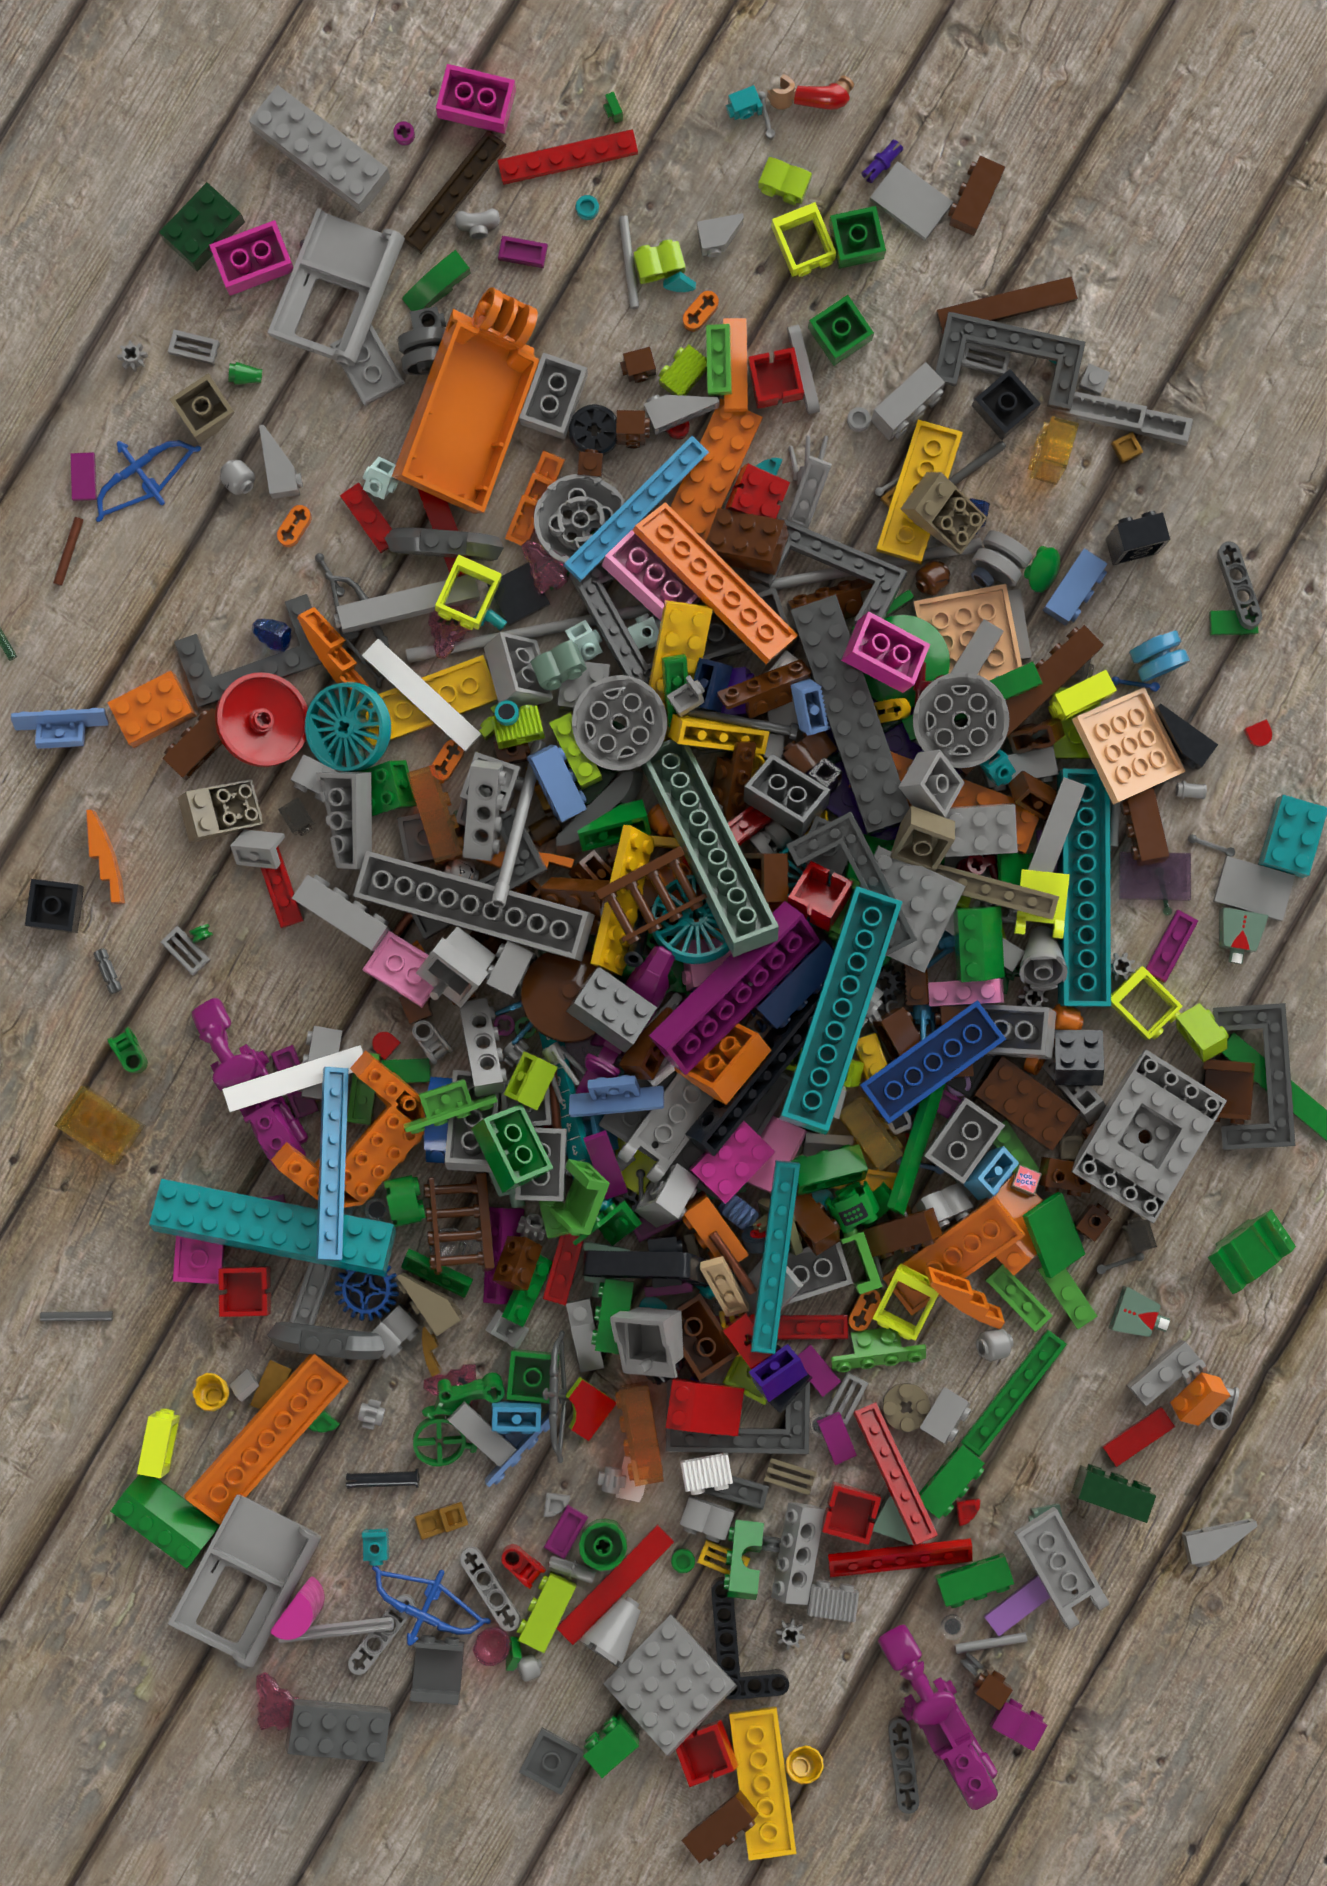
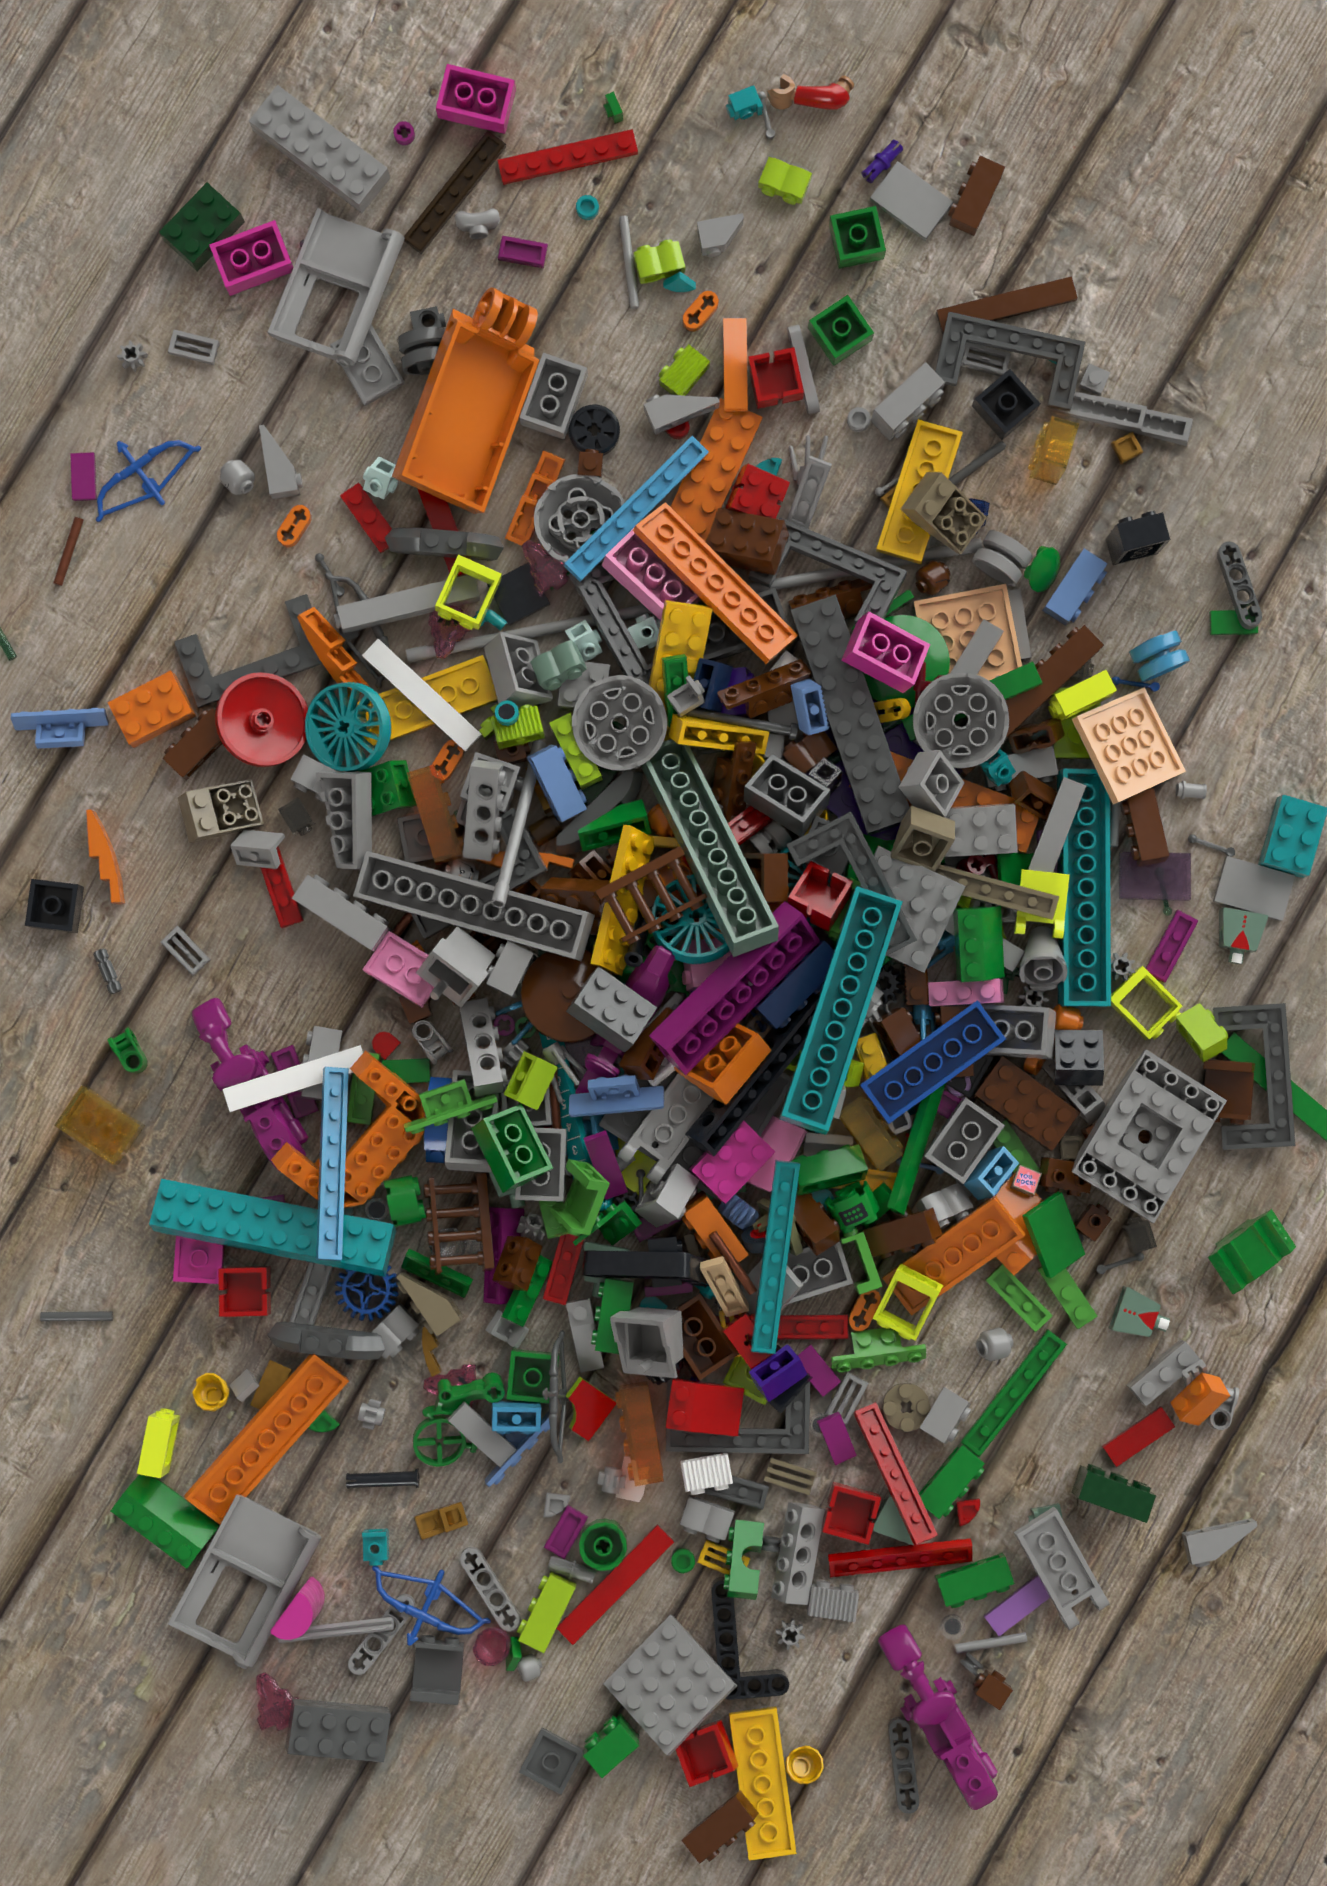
dark tan slope [169,373,234,444] -> none
green bush [189,924,213,943] -> none
green cone [228,362,262,385] -> none
clear blue rock [252,619,291,652] -> none
green slope [402,250,471,311] -> none
red piece [501,1544,547,1589] -> none
light grey cone [579,1597,641,1668] -> none
reddish brown brick [616,410,650,449] -> none
reddish brown brick [620,347,656,383] -> none
bright green plate [706,324,732,396] -> none
neon yellow window [771,202,836,277] -> none
light grey hinge [874,1256,888,1290] -> none
orange slope [926,1266,1005,1329] -> none
sand blue tile [971,567,994,588] -> none
magenta brick [989,1698,1048,1751] -> none
black slope [1155,703,1218,770] -> none
red tile [1244,719,1272,747] -> none

